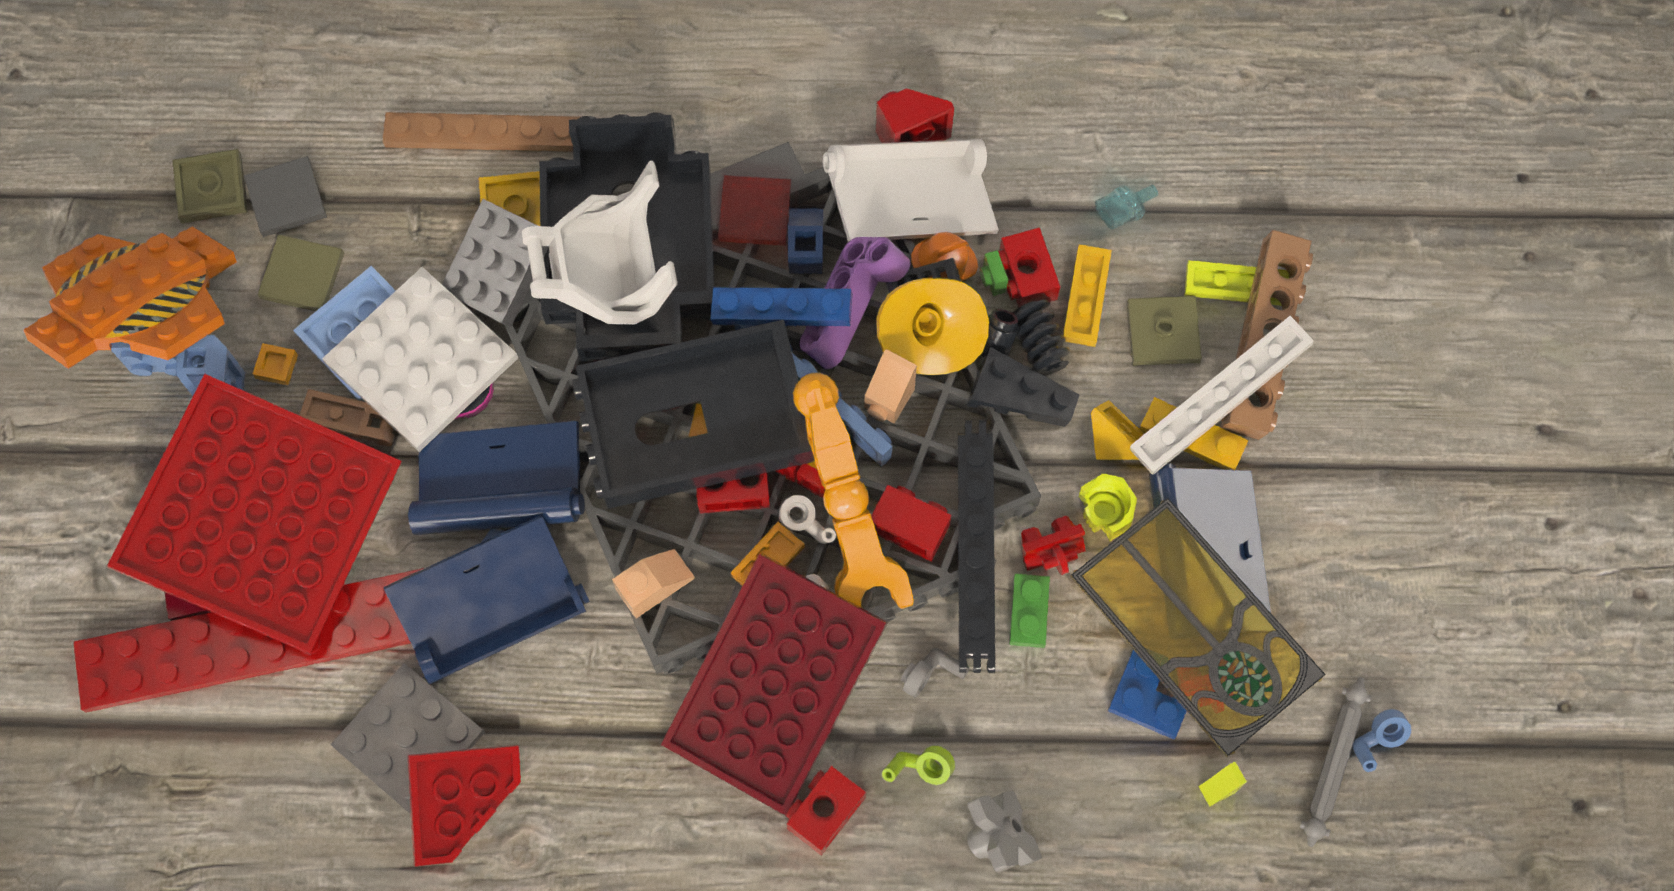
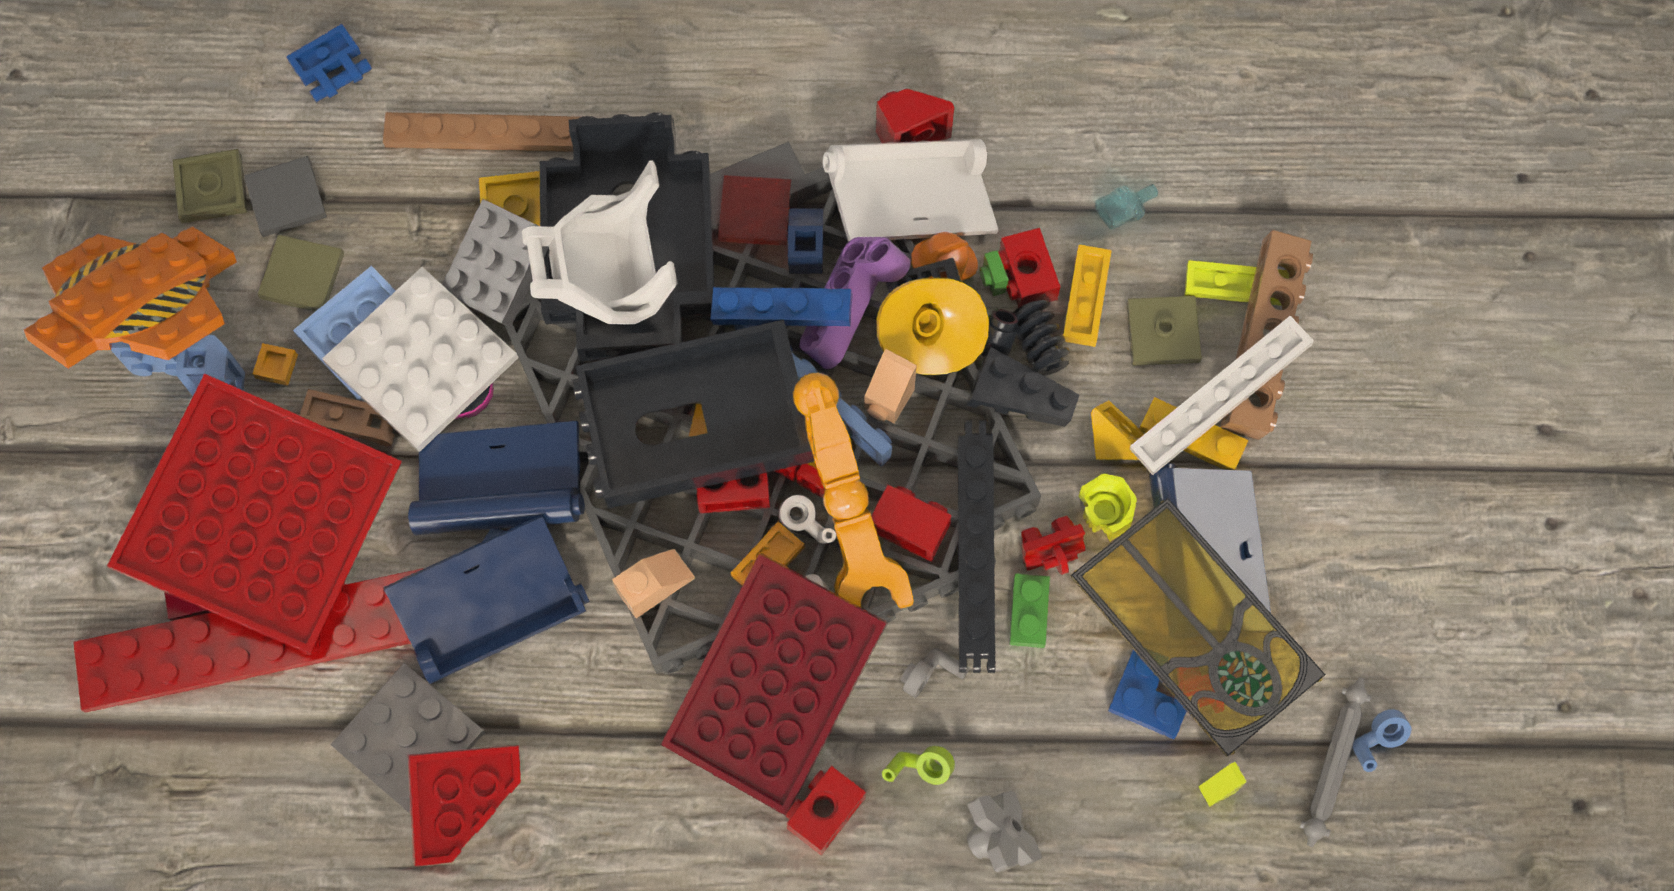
none -> blue plate [286,24,372,102]

